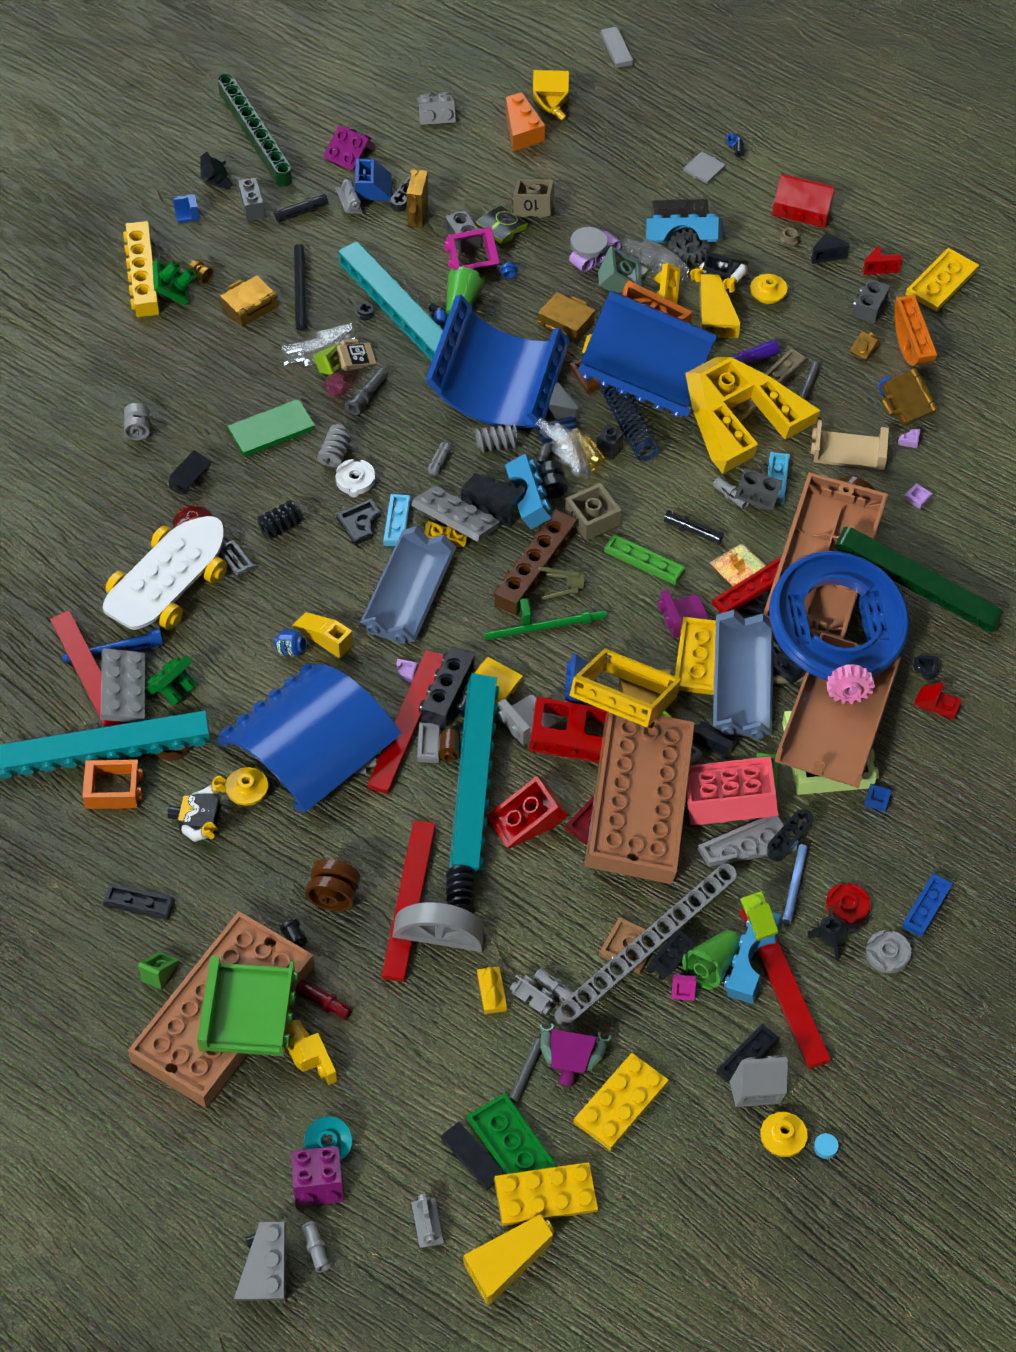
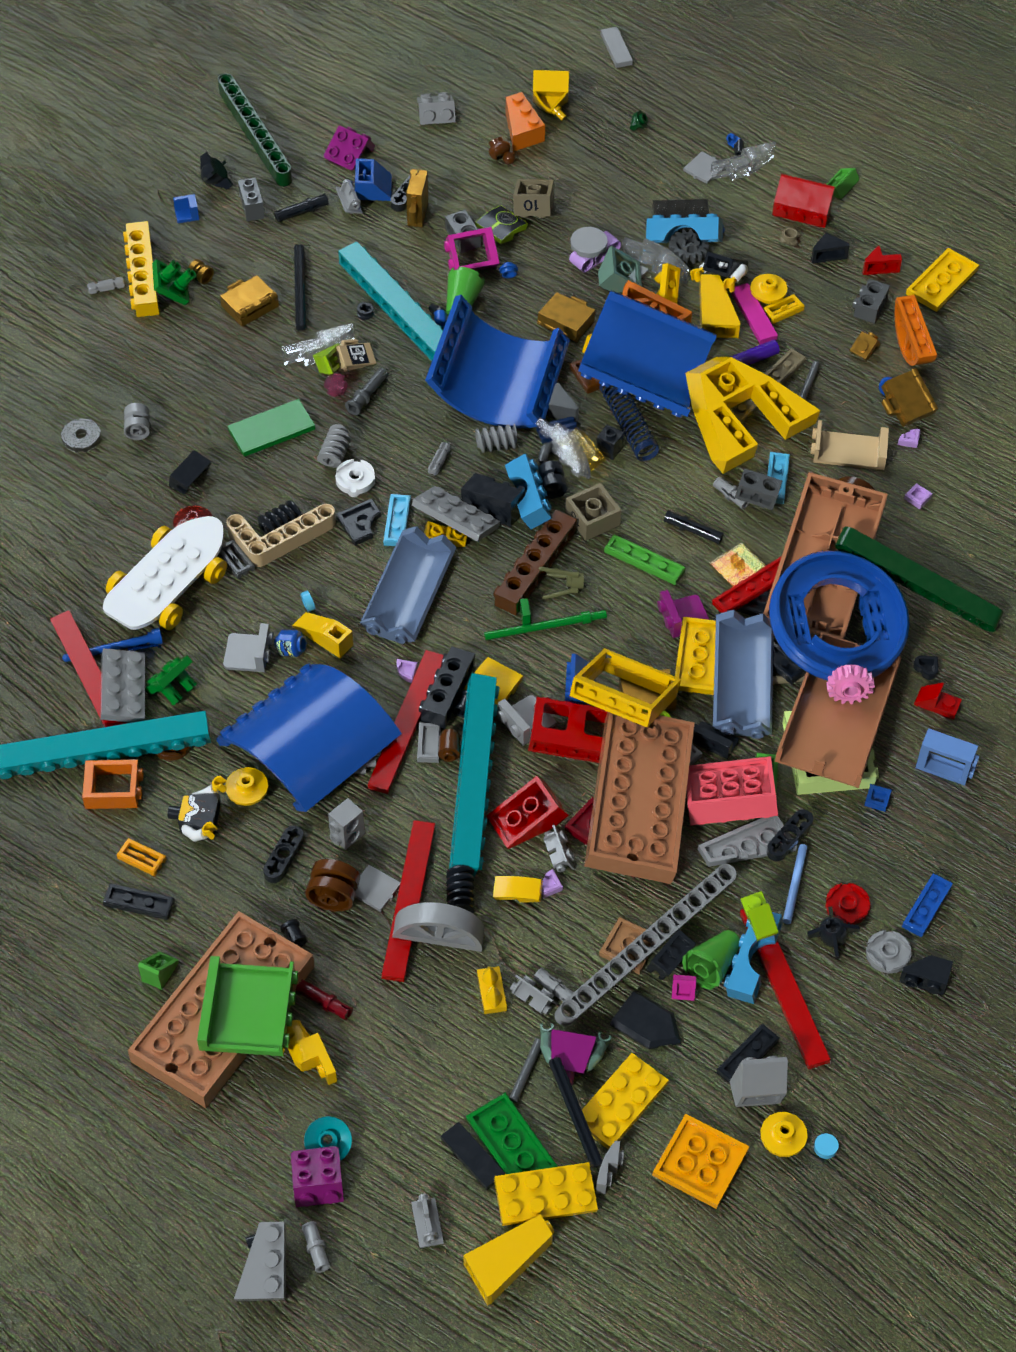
none -> clear smoke tile [61,419,101,453]
none -> light grey axle [87,277,125,294]
none -> light orange tile [117,838,167,876]
none -> light grey bracket [223,623,273,673]
none -> tan beam [227,504,336,567]
none -> black beam [263,826,304,883]
none -> medium azure tile [300,590,316,612]
none -> light grey brick [328,798,365,850]
none -> light grey piece [355,865,401,912]
none -> reddish brown animal [489,137,516,164]
none -> yellow slope [493,876,543,903]
none -> lavender tile [541,869,563,899]
none -> light grey hinge [543,825,575,872]
none -> black axle [549,1057,603,1168]
none -> light grey slope [596,1141,624,1195]
none -> black tile [610,990,681,1049]
none -> dark green plate [630,110,648,131]
none -> light orange plate [652,1114,749,1209]
none -> clear slope [710,141,776,181]
none -> dark pink tile [731,283,778,344]
none -> yellow tile [763,294,805,324]
none -> bright green slope [826,168,859,199]
none -> black slope [899,955,953,995]
none -> medium blue window [915,728,980,786]

